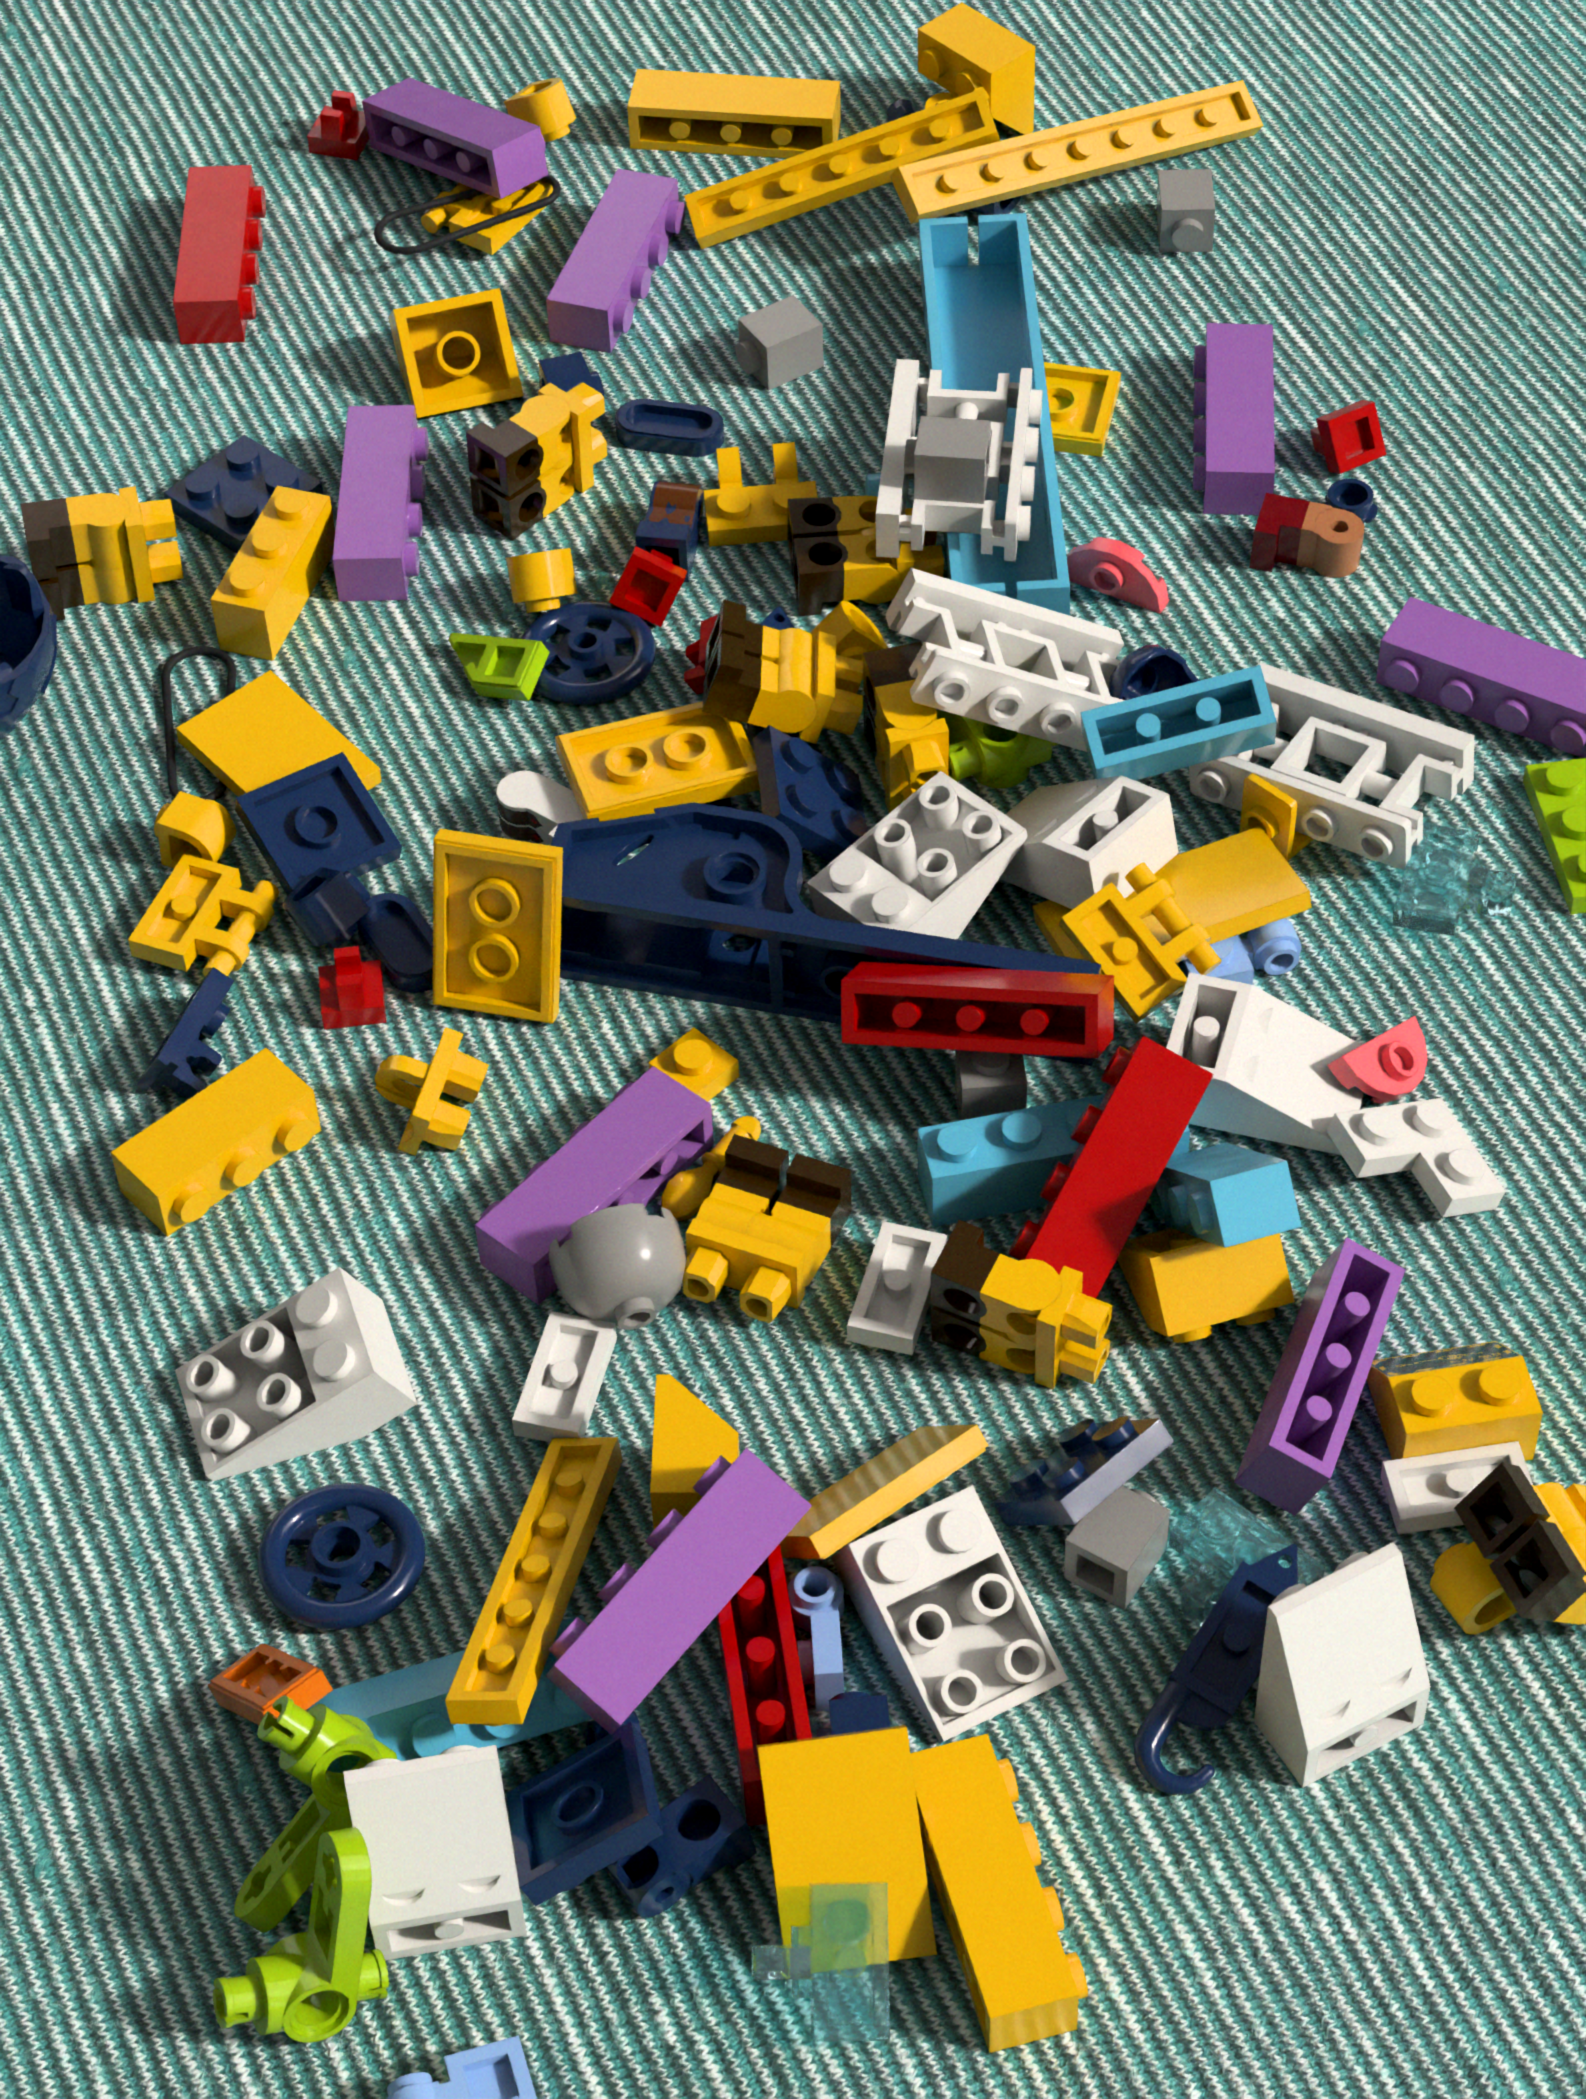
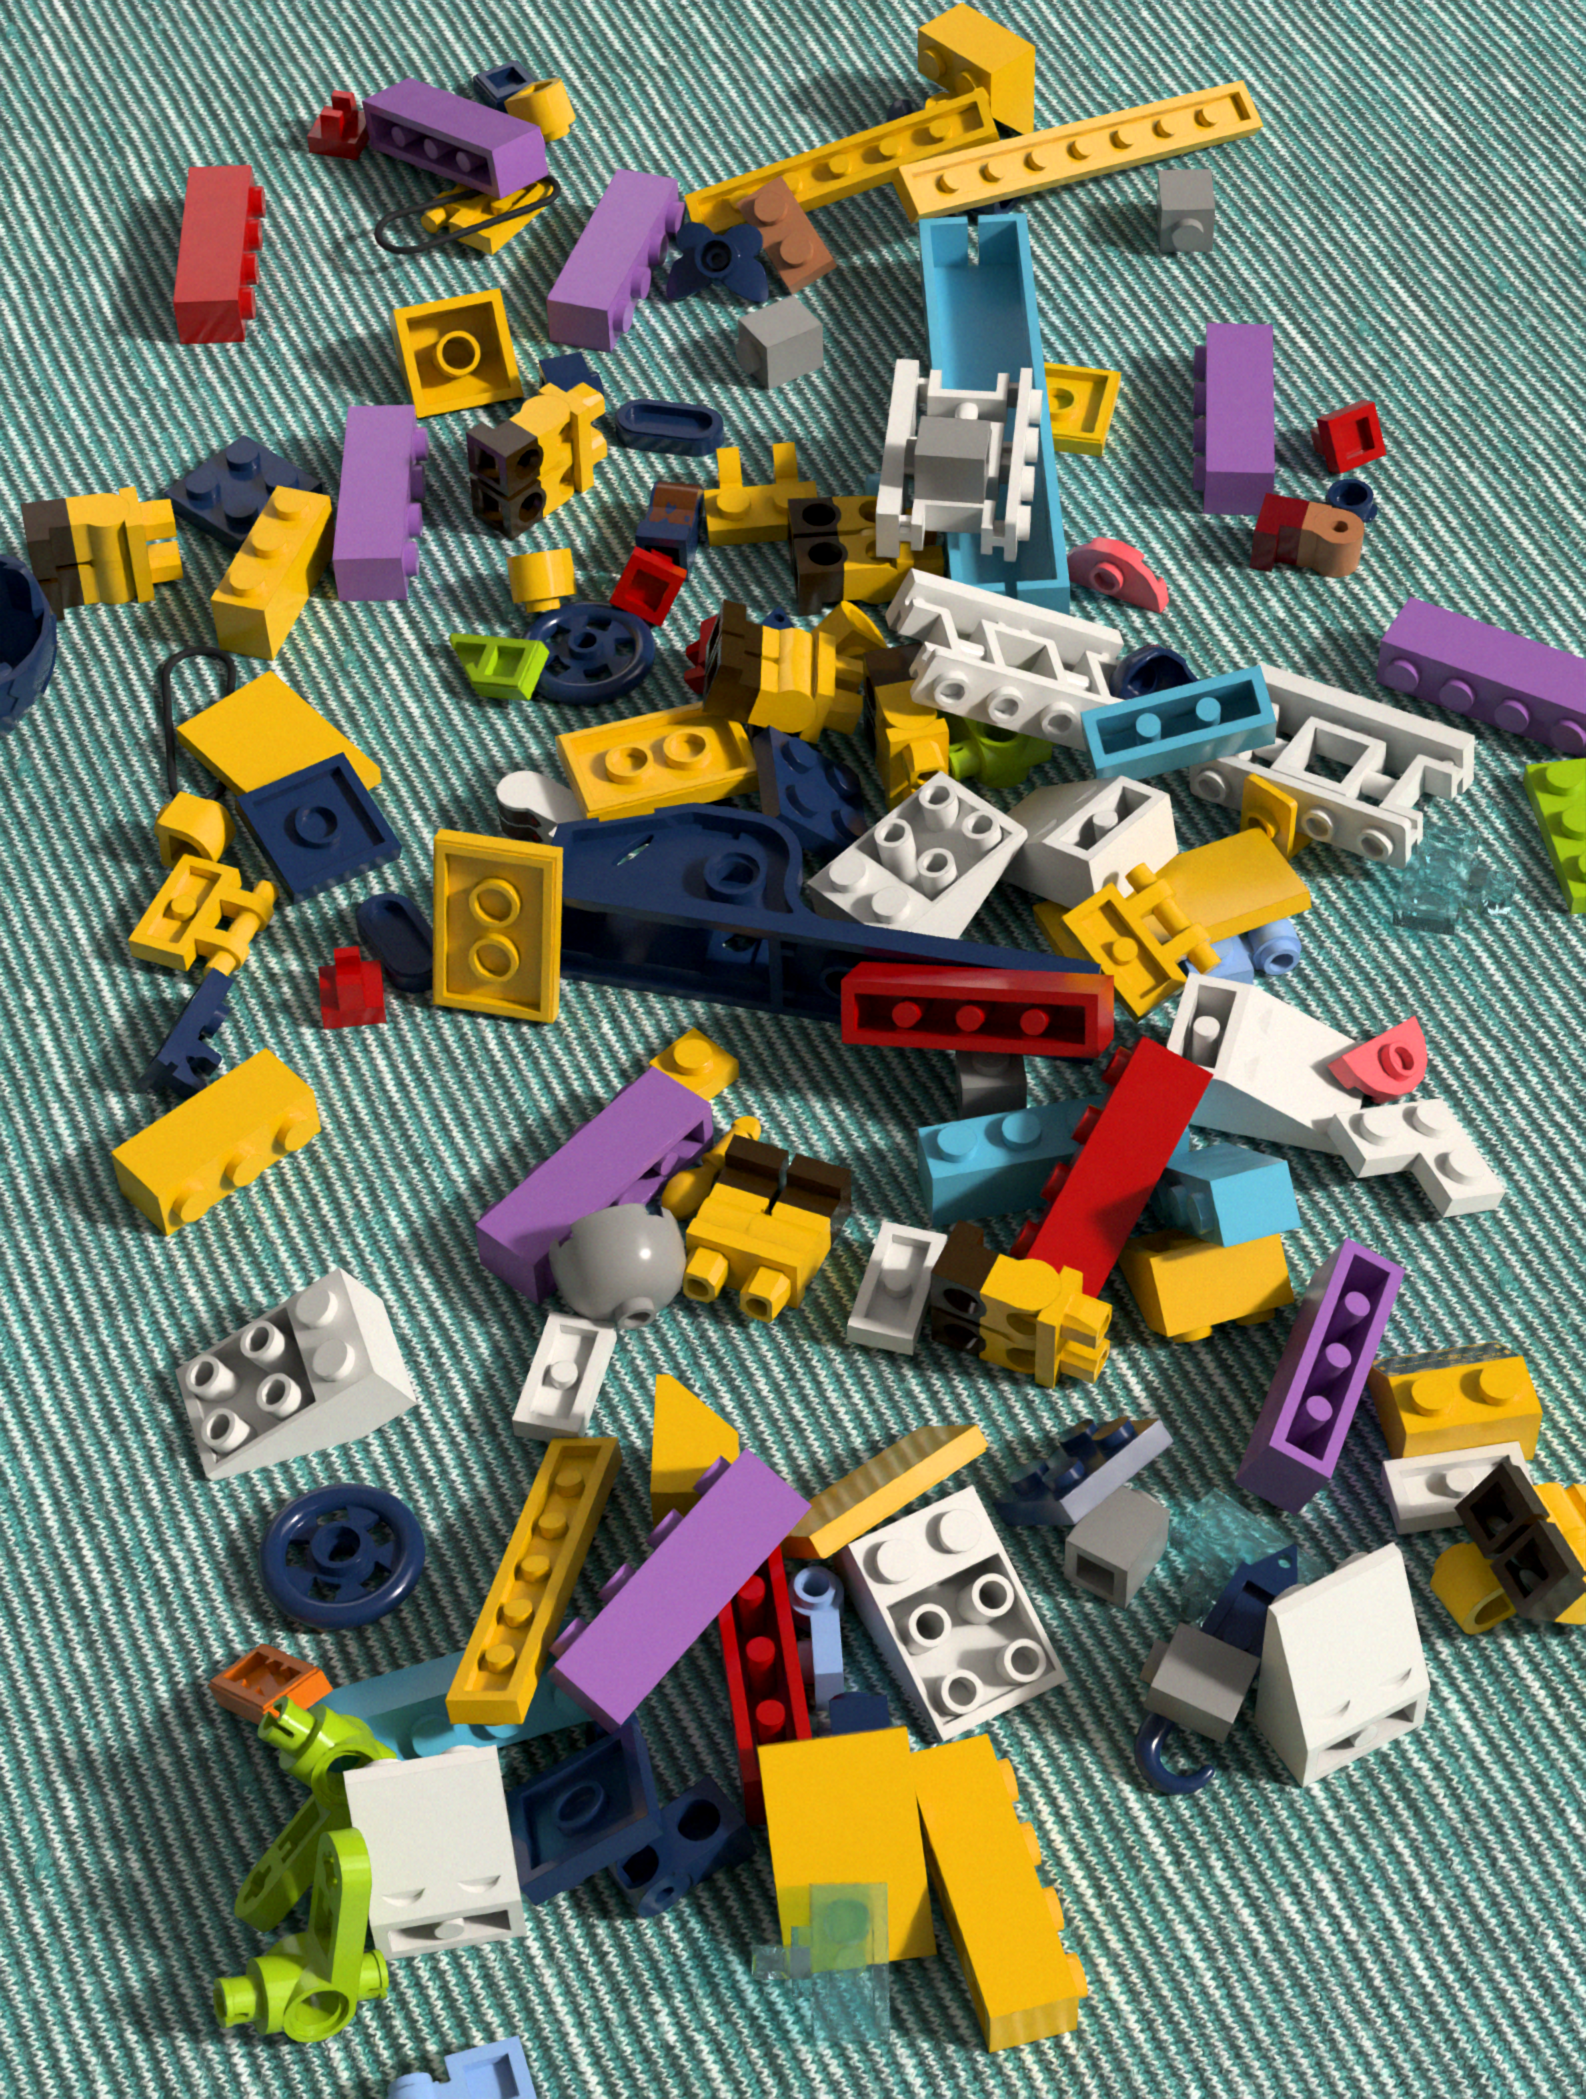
dark blue plate [282,867,371,948] -> none
yellow hips [375,1027,489,1156] -> none
yellow brick [627,69,841,158] -> none
none -> dark blue tile [473,60,537,114]
none -> dark blue animal [666,222,769,304]
none -> nougat plate [736,175,837,295]
none -> light grey brick [1139,1622,1261,1744]

